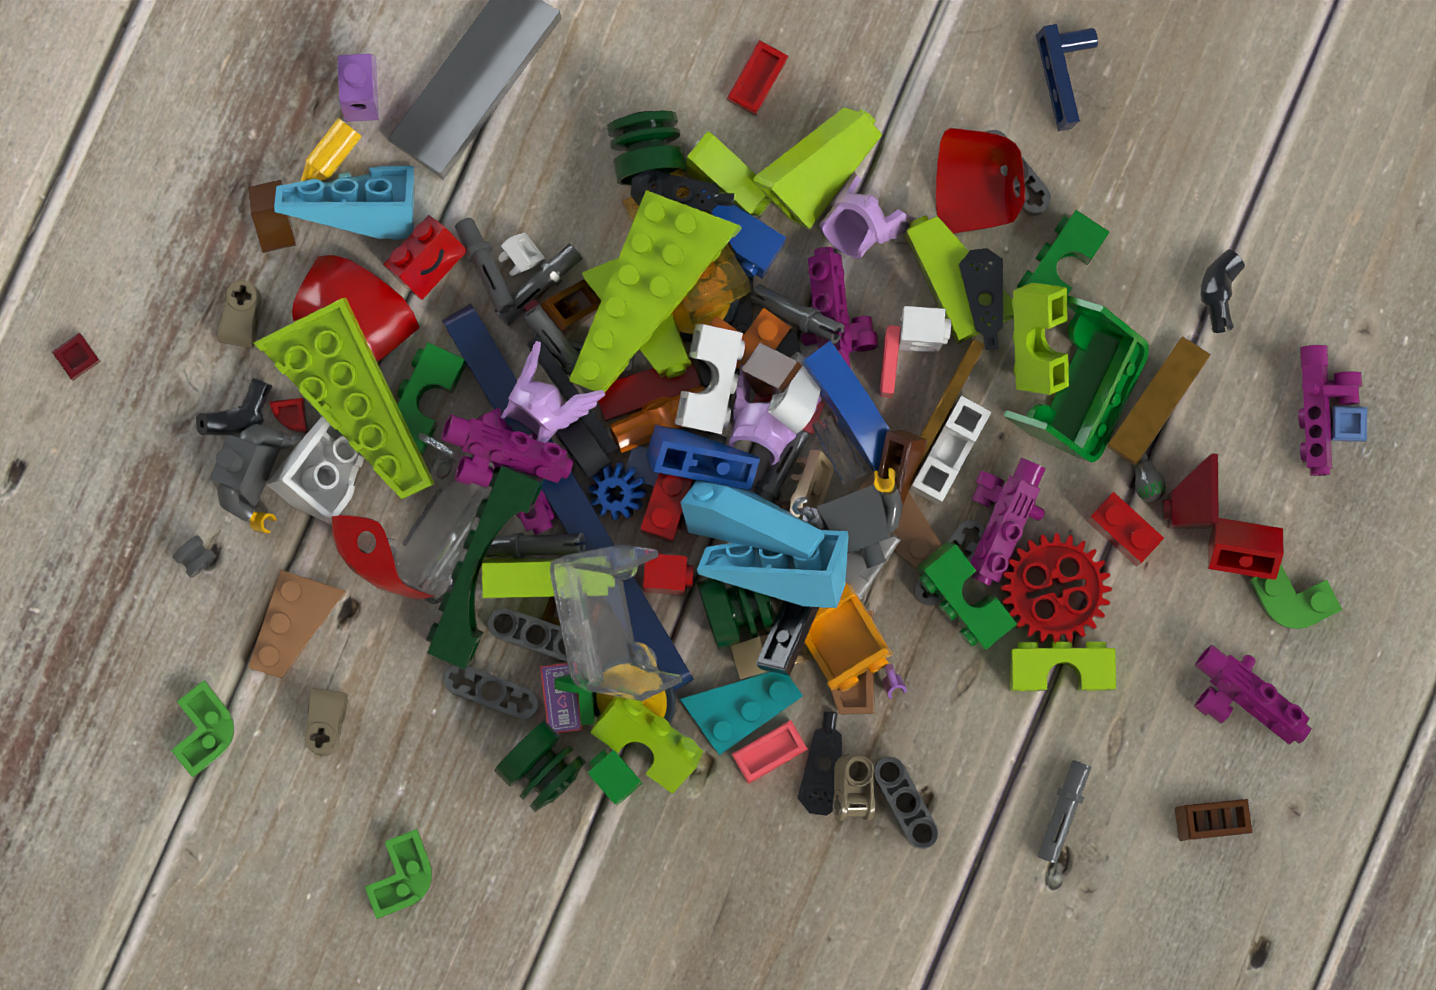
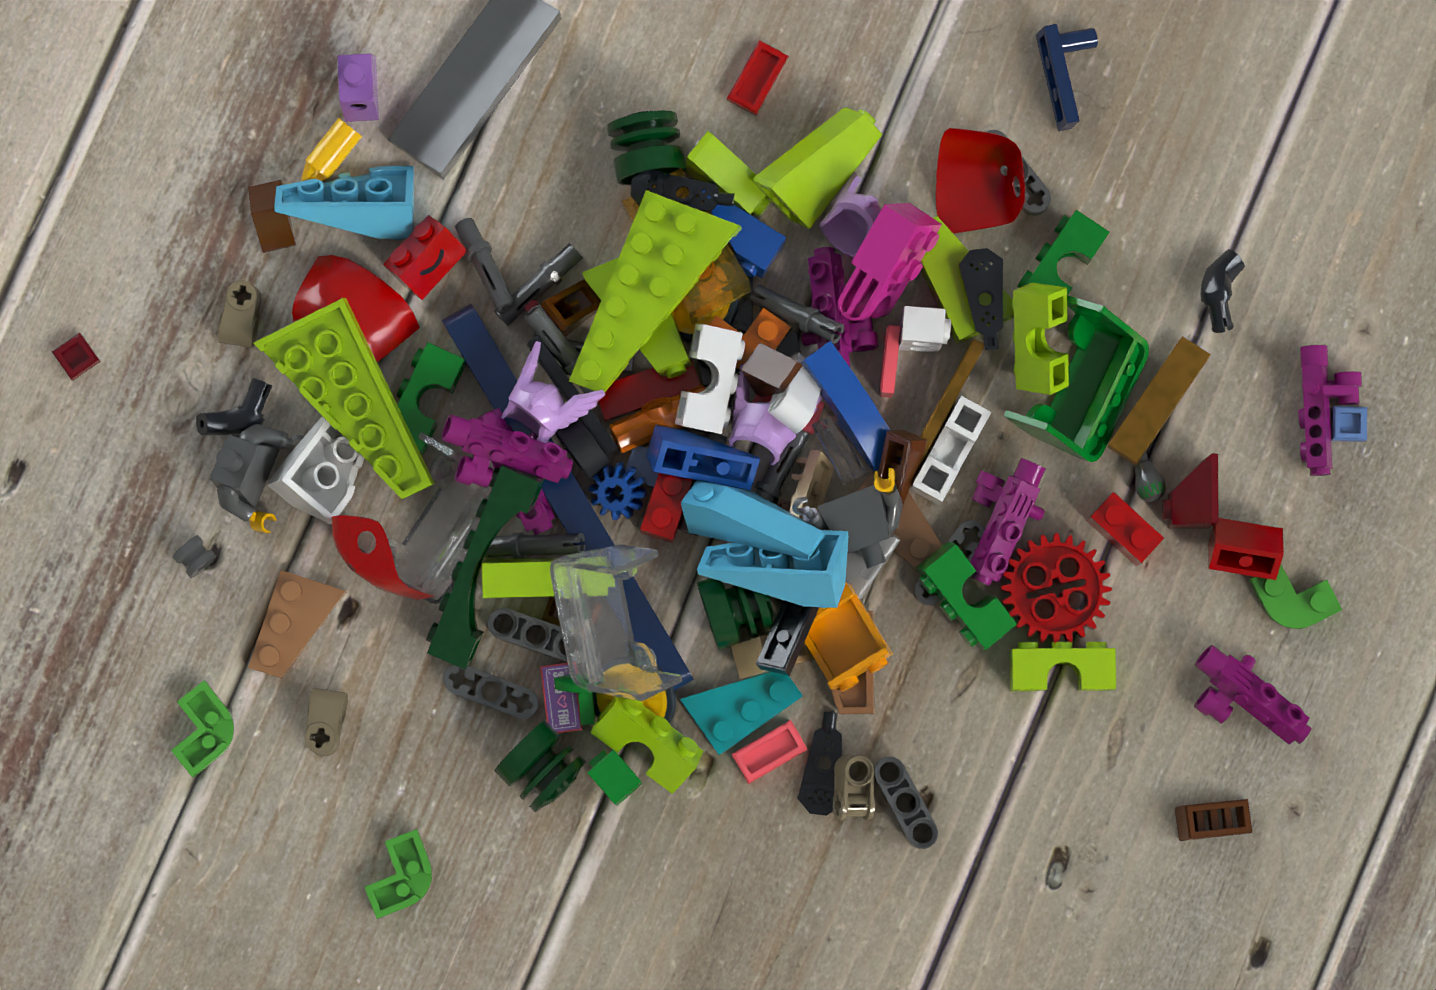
red tile [269,398,308,433] -> none
white tile [498,232,545,276] -> none
red brick [643,553,694,596] -> none
medium lavender hand [882,664,907,699] -> none
dark grey pin [1037,760,1092,864] -> none
none -> dark pink brick [838,203,942,321]

